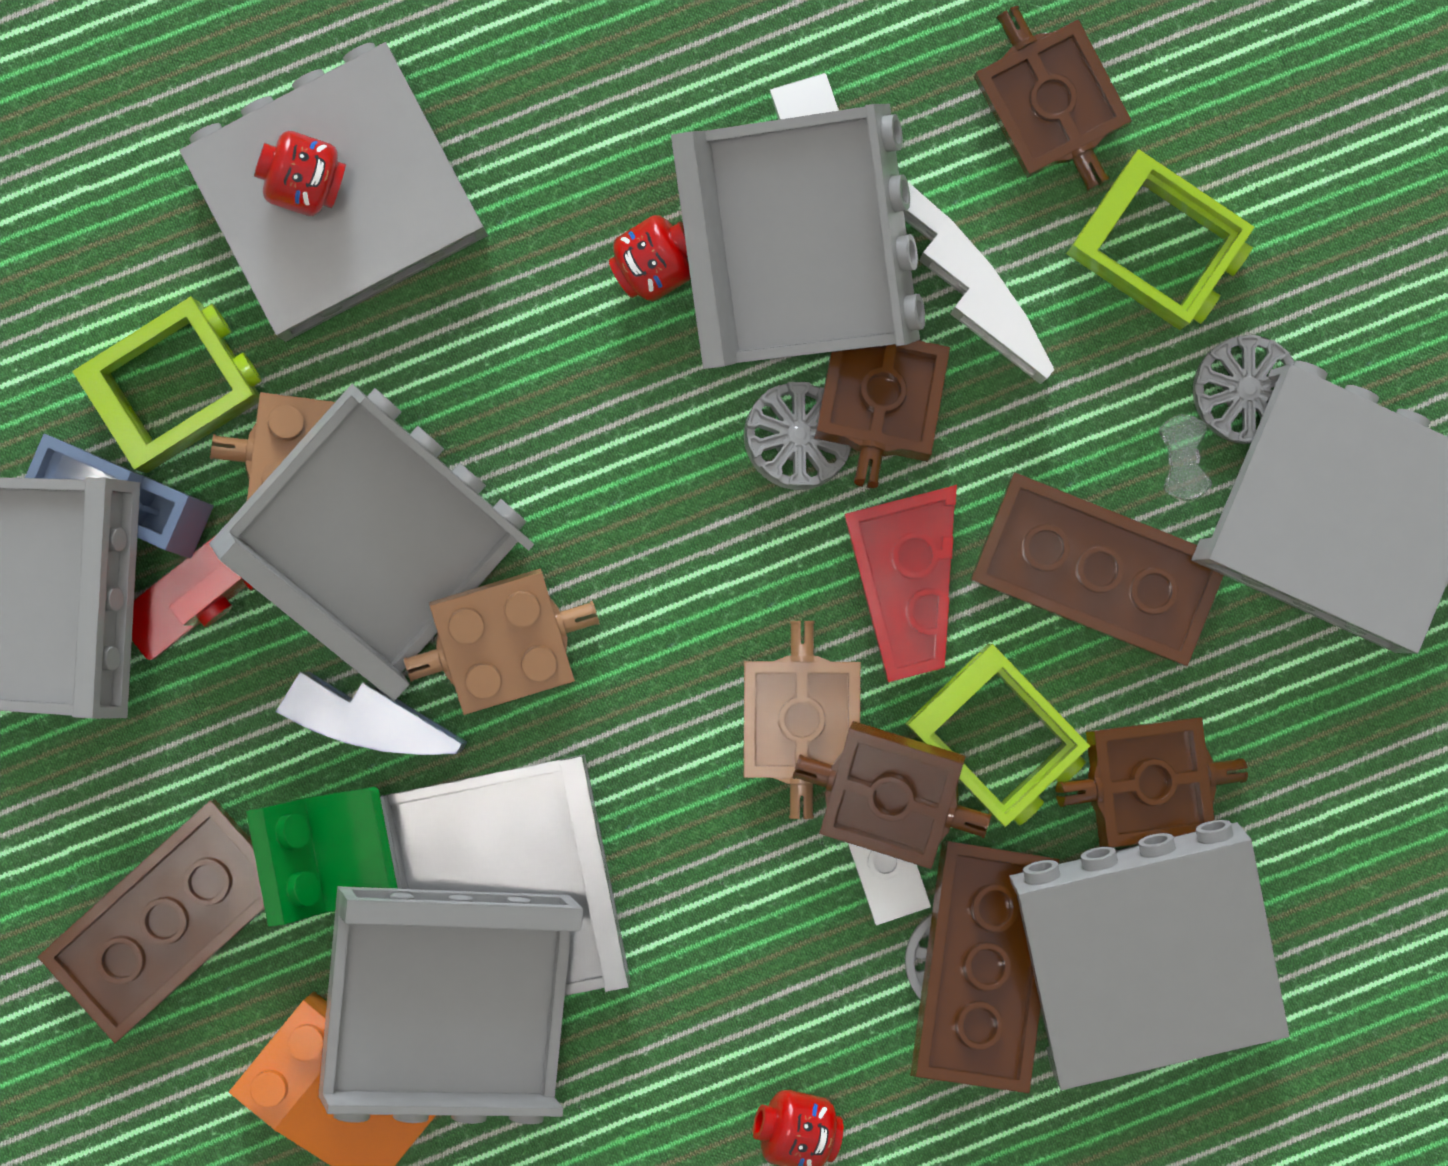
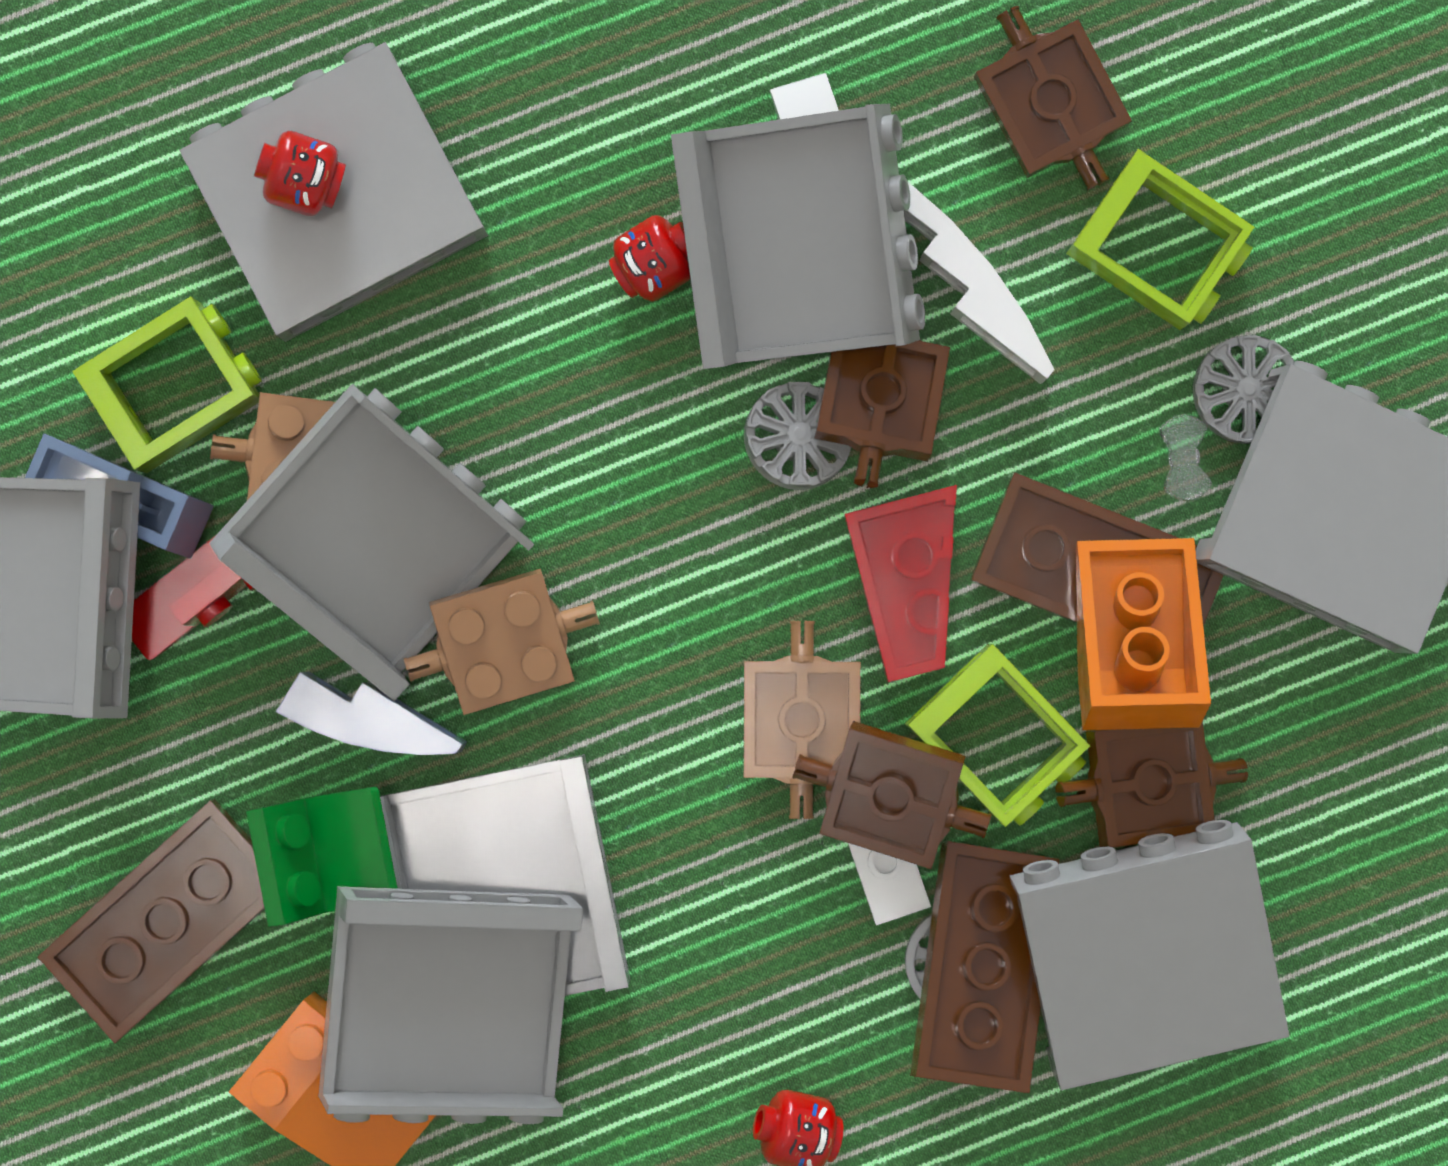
none -> orange slope [1076,538,1211,731]

